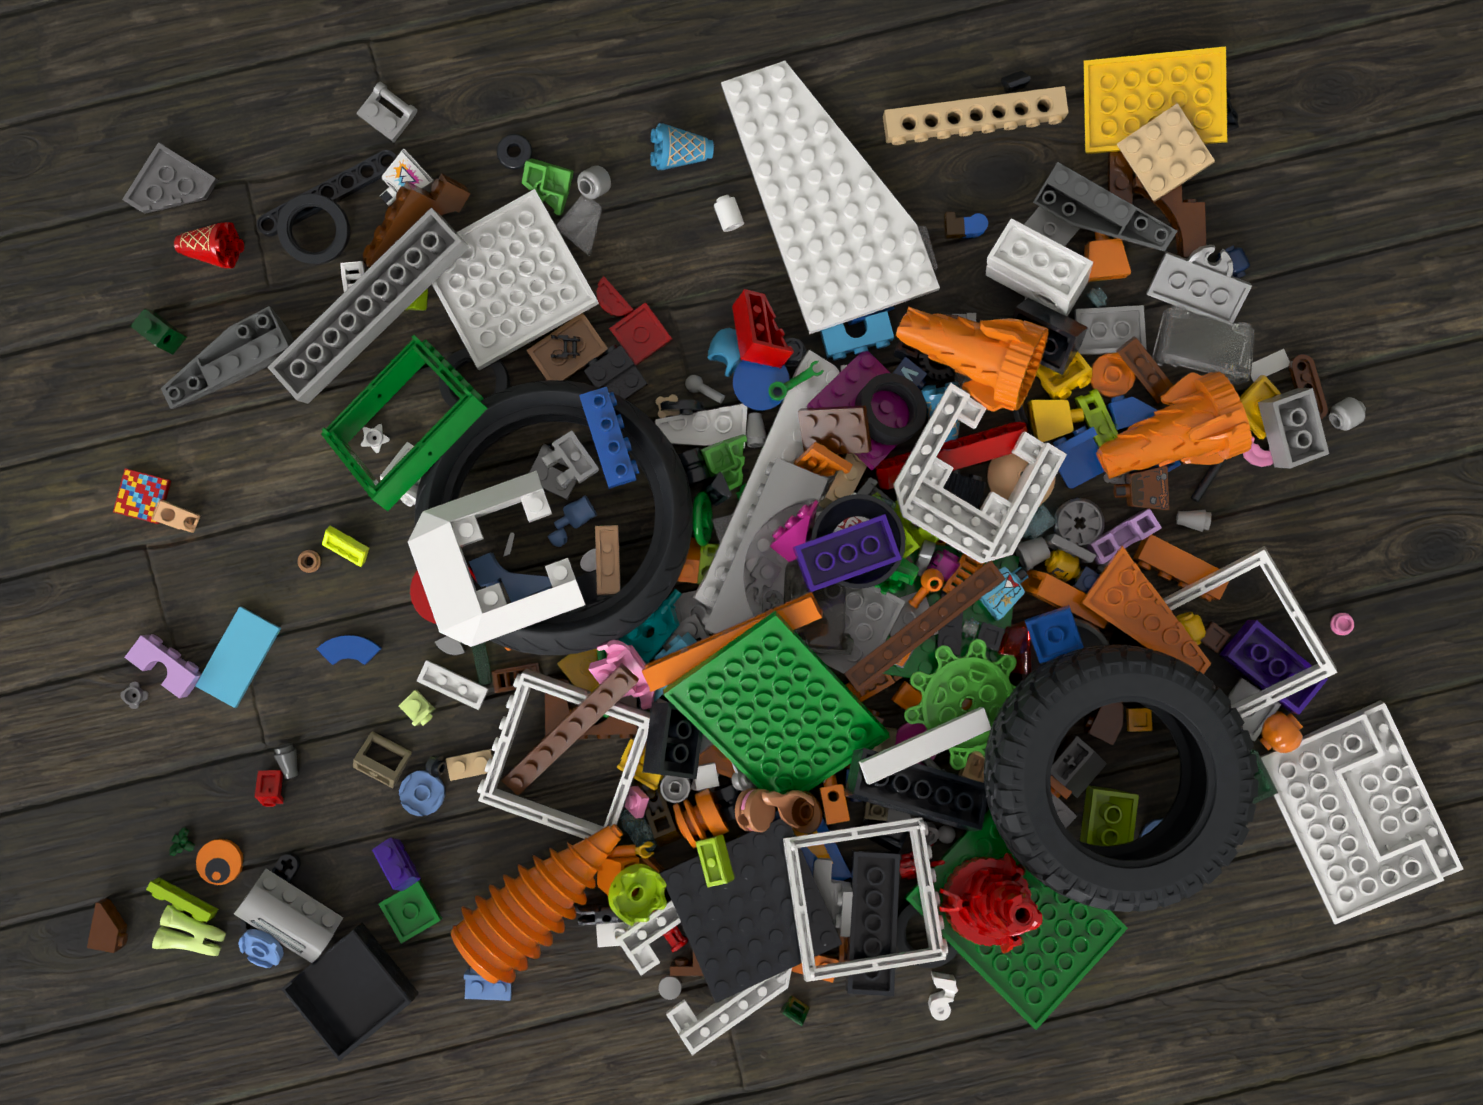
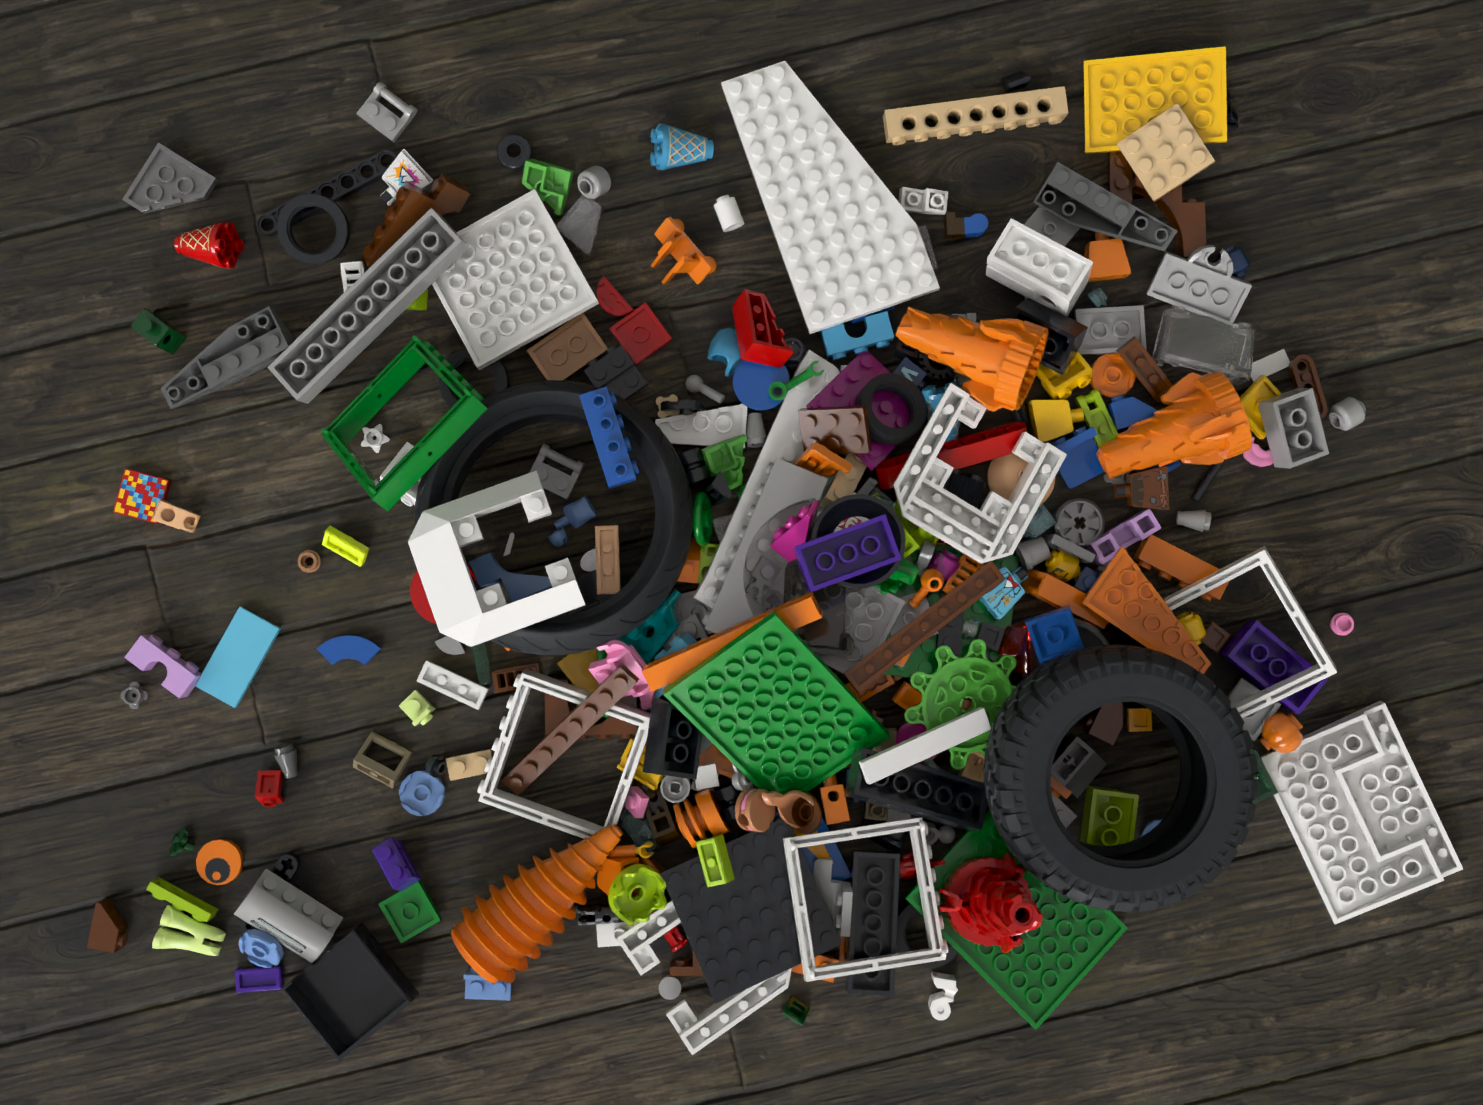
light grey plate [542,430,599,488] -> none
black piece [550,335,580,359] -> none
none -> dark purple tile [235,965,284,993]
none -> orange piece [650,217,717,284]
none -> white slope [899,187,948,215]

